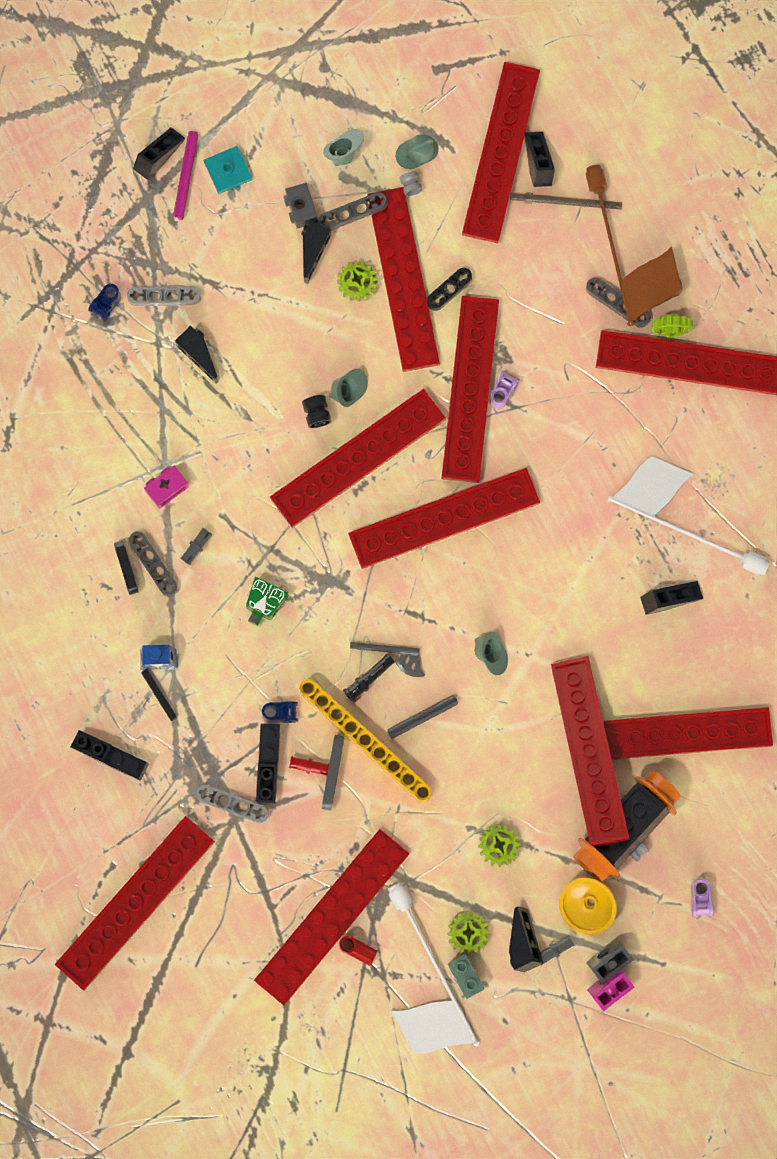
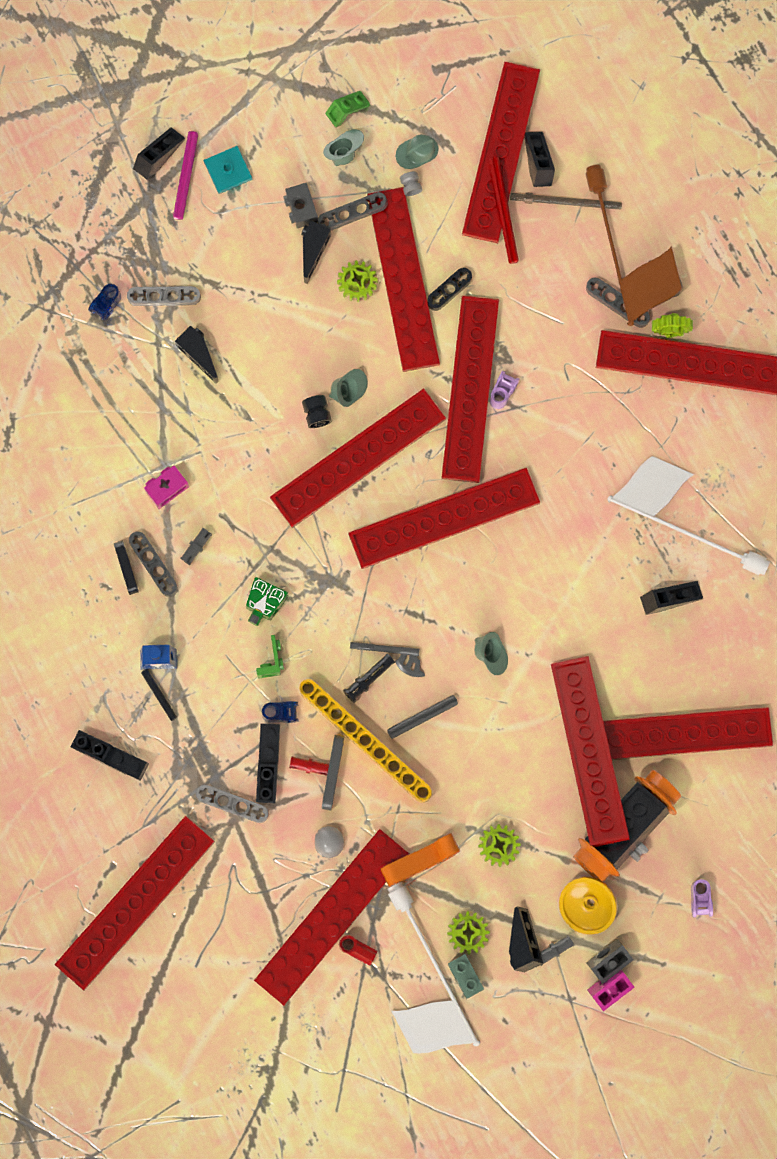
none -> bright green bracket [256,635,284,679]
none -> light grey hair [315,826,344,858]
none -> bright green bracket [325,91,370,128]
none -> orange beam [380,833,460,887]
none -> red axle [489,157,519,264]

